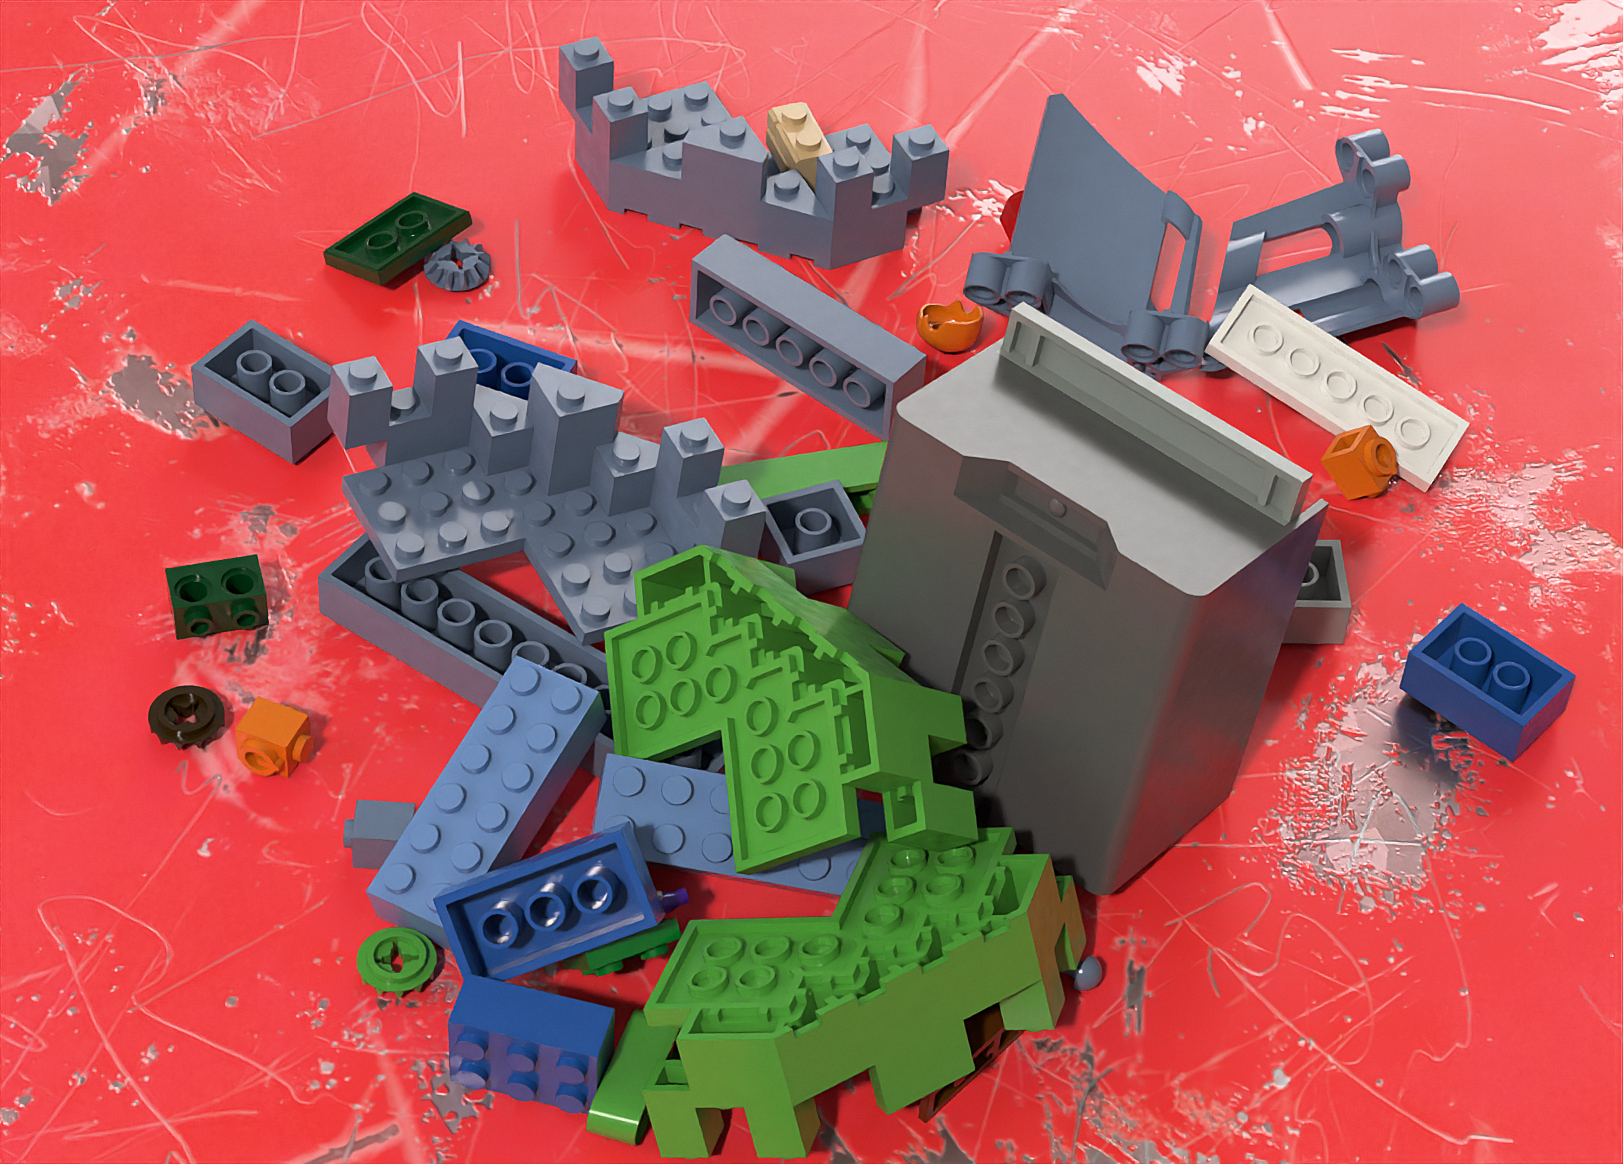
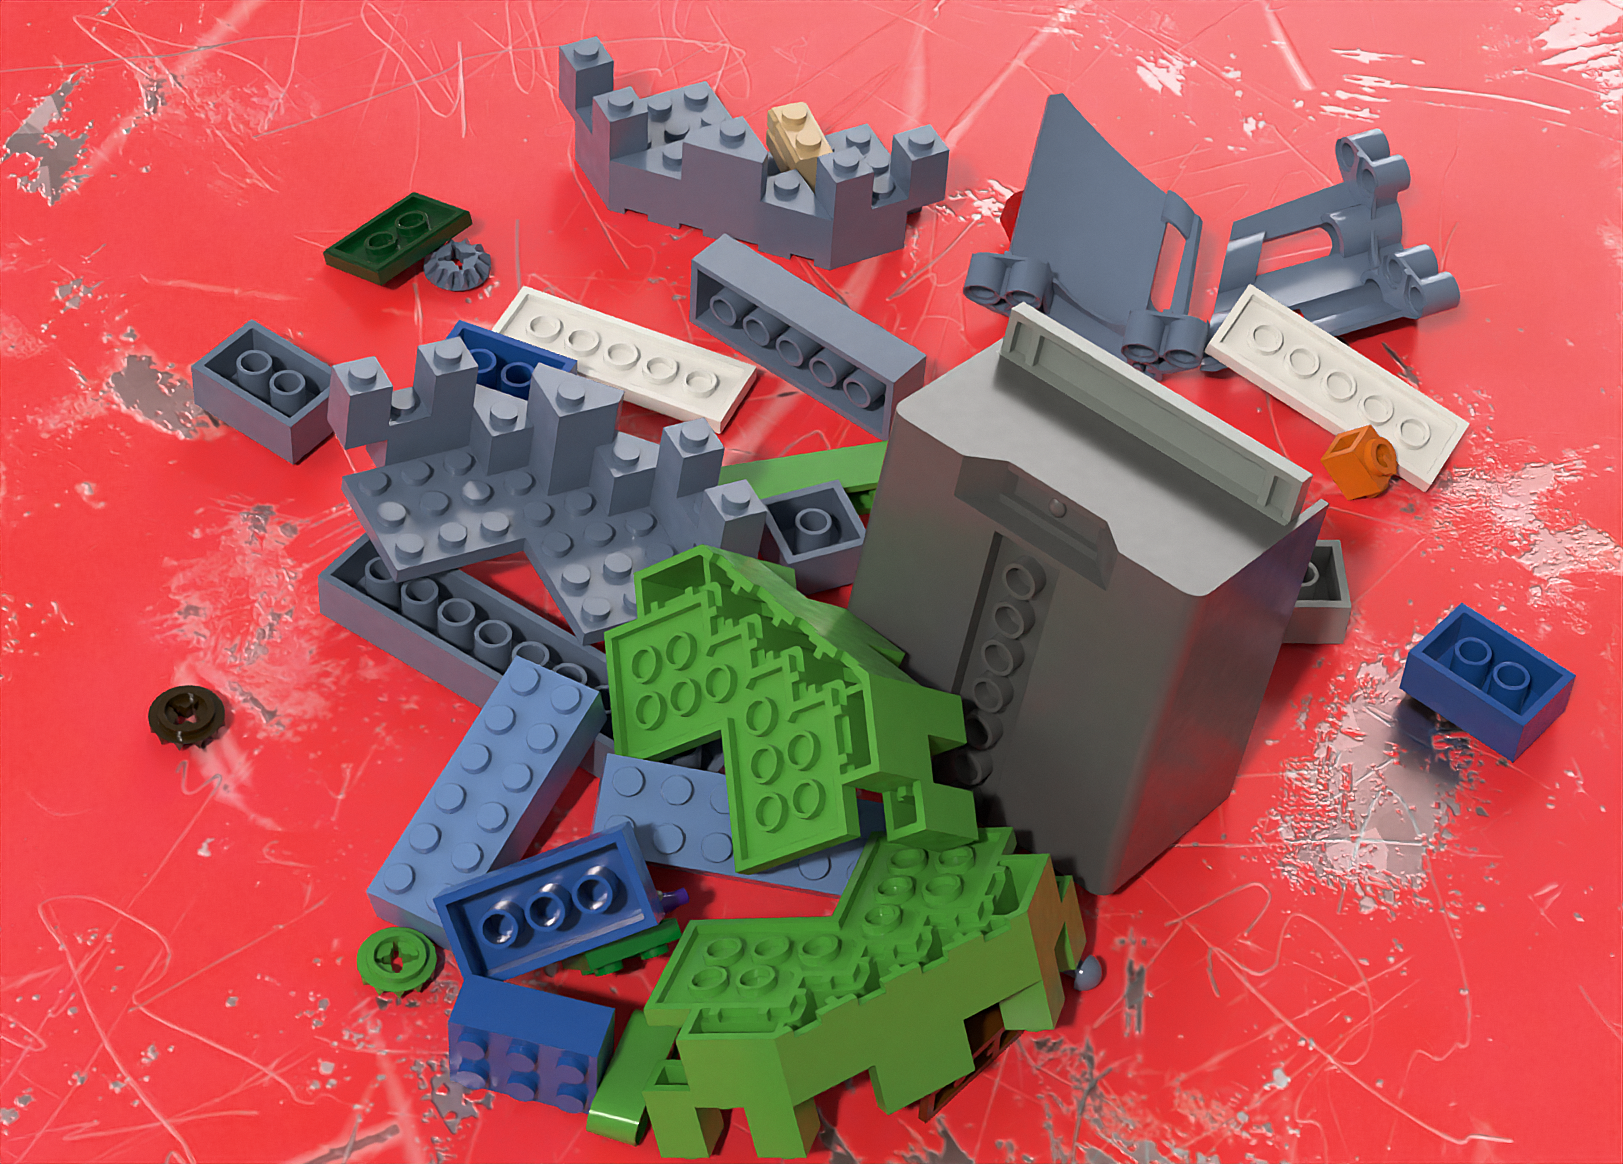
dark green brick [165,554,269,640] -> none
orange brick [235,696,314,778] -> none
sand blue brick [343,800,416,869] -> none
orange hair [915,300,985,352] -> none
none -> white plate [491,286,757,434]

